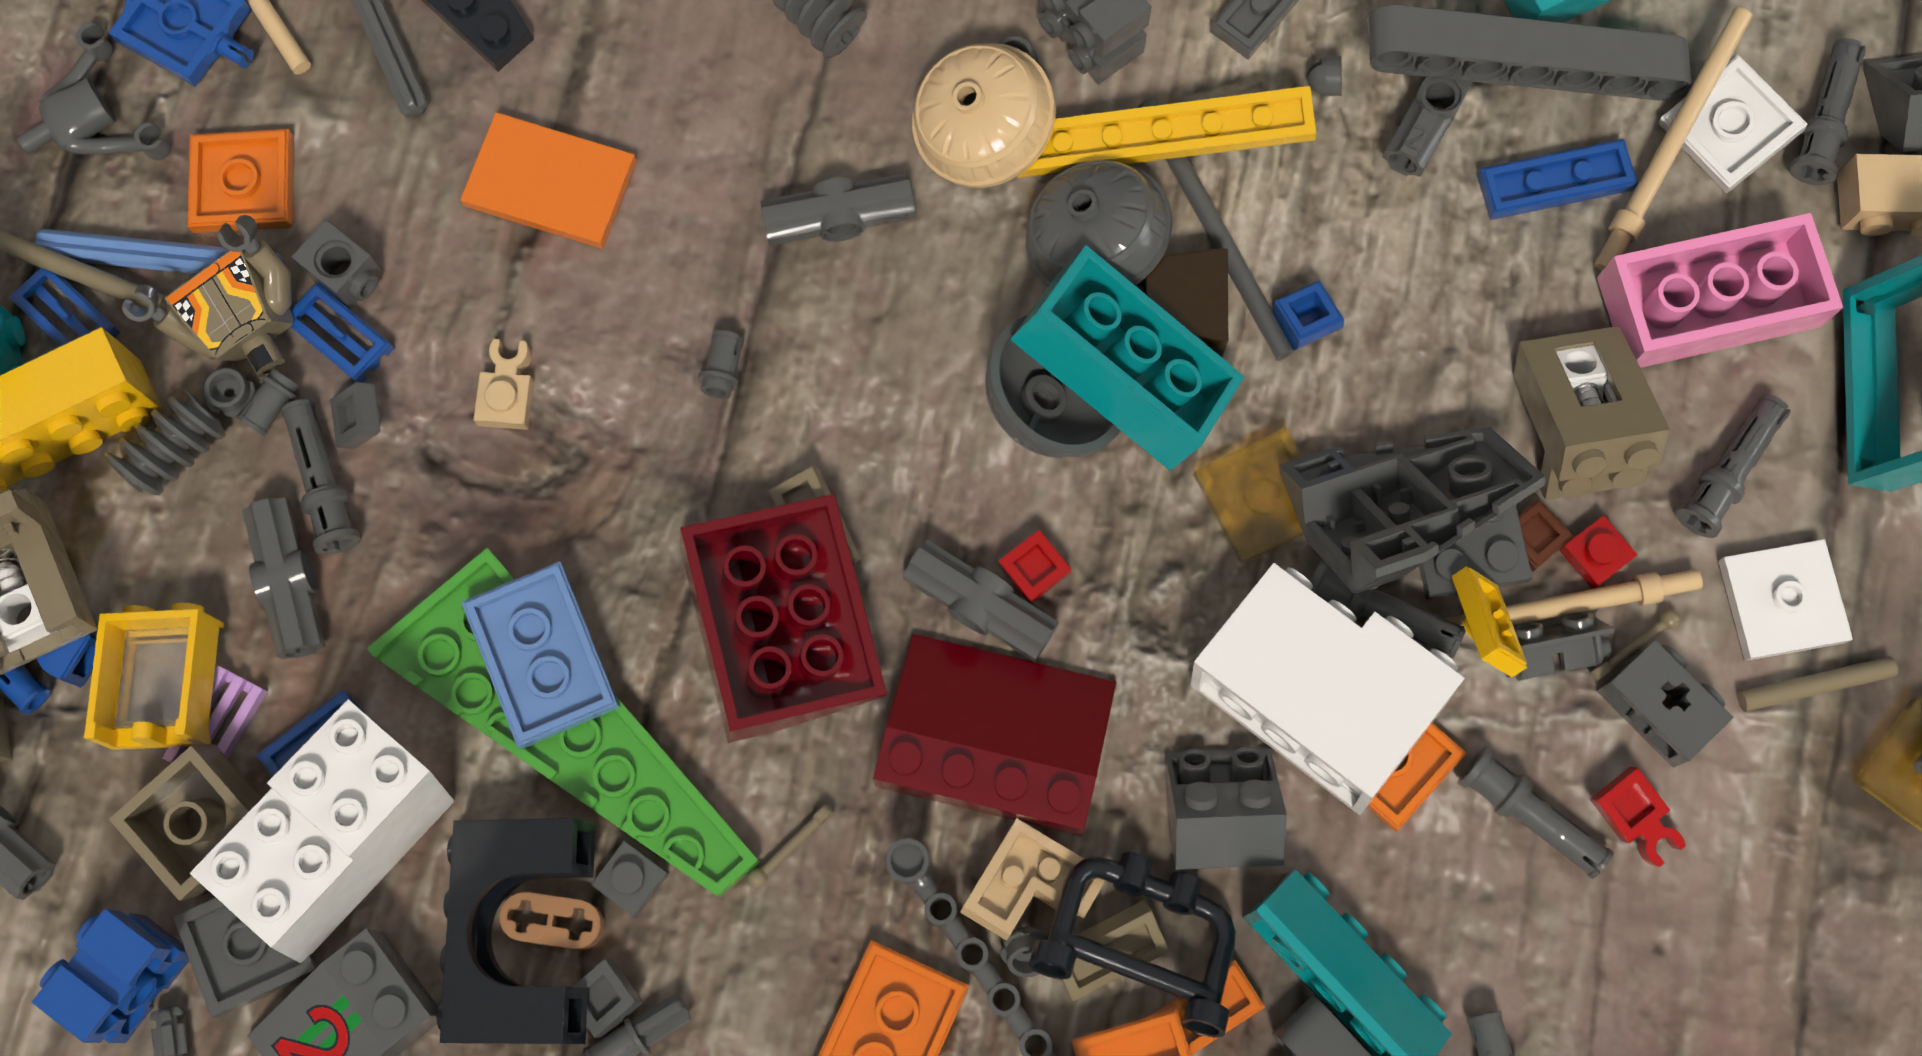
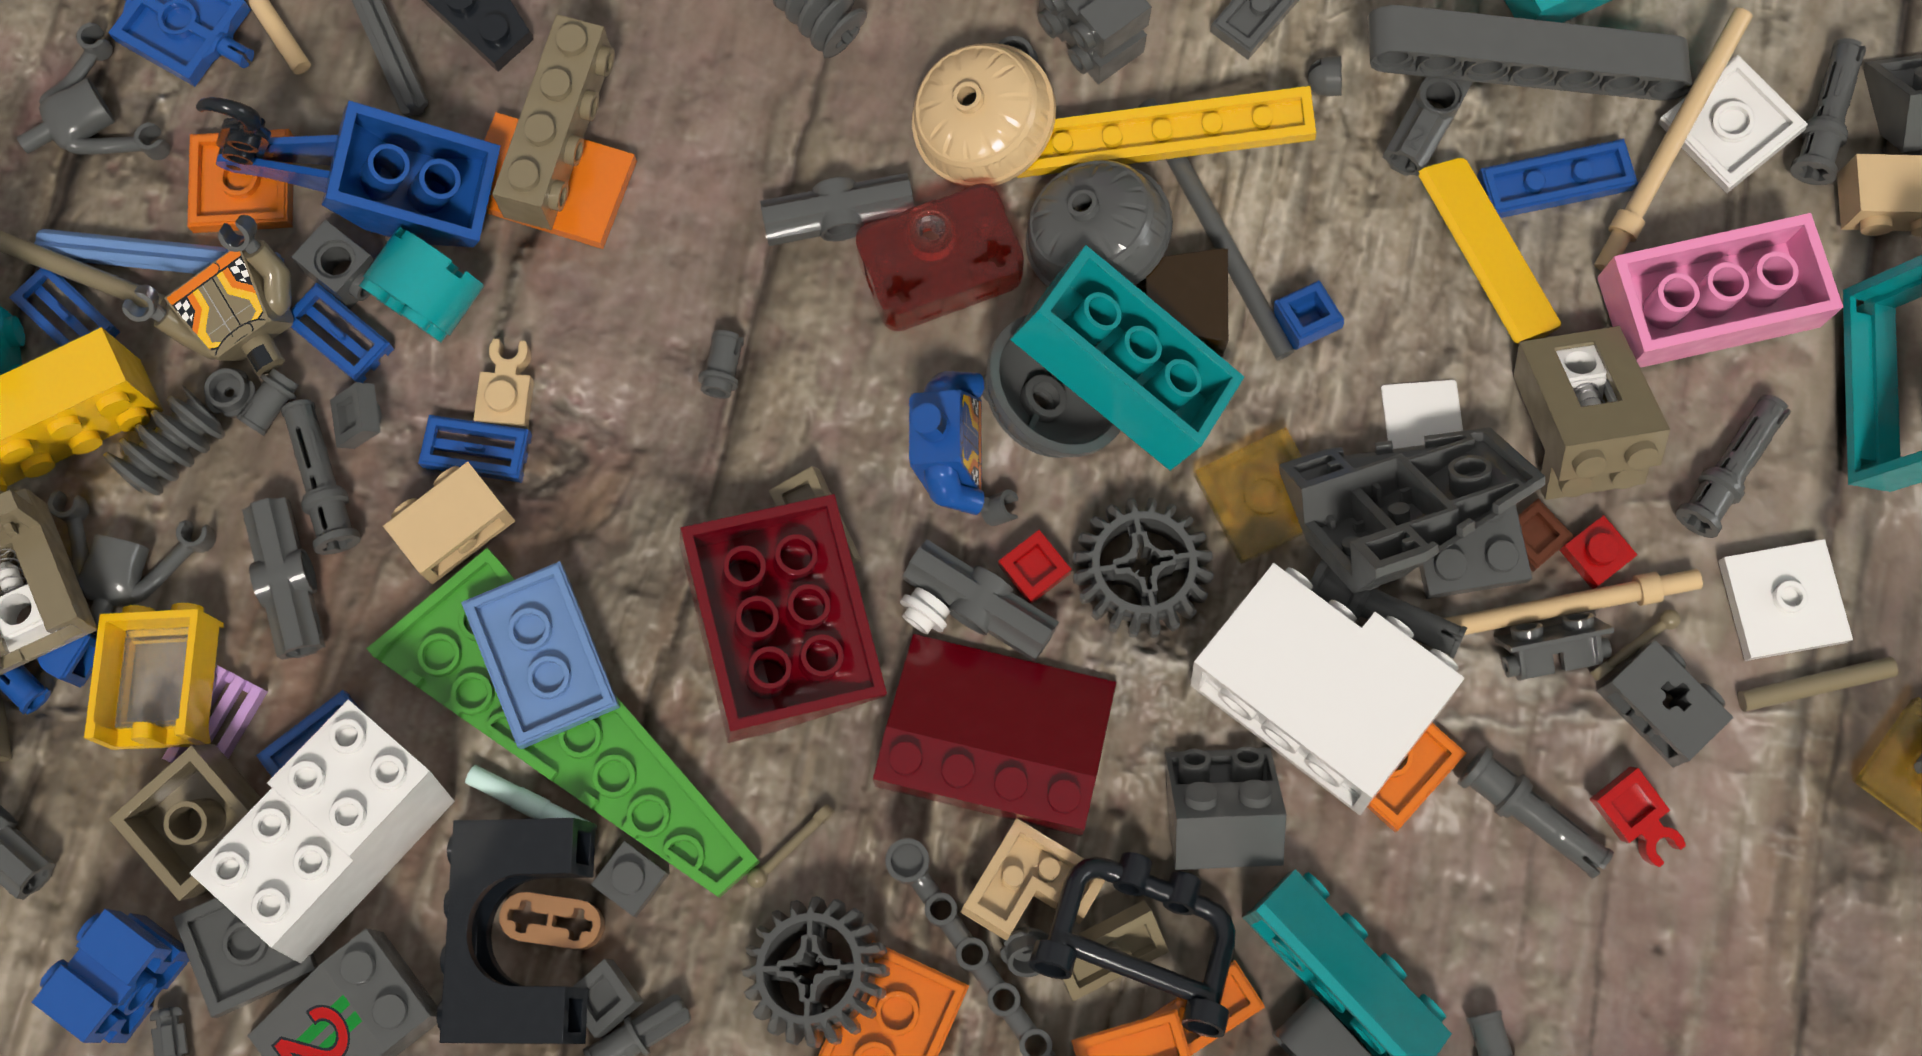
yellow plate [1452,566,1527,677] -> none
none -> dark grey piece [48,491,216,634]
none -> blue slope [196,97,501,247]
none -> teal brick [359,226,485,343]
none -> tan brick [383,462,515,585]
none -> blue tile [418,415,532,483]
none -> light aqua piece [465,765,597,829]
none -> dark tan brick [492,14,615,230]
none -> dark grey gear [741,896,890,1048]
none -> clear red axle [856,183,1024,331]
none -> white plate [900,587,950,634]
none -> blue torso [909,371,1018,526]
none -> dark grey gear [1072,498,1214,638]
none -> white sticker [1381,380,1463,449]
none -> yellow slope [1418,158,1561,344]

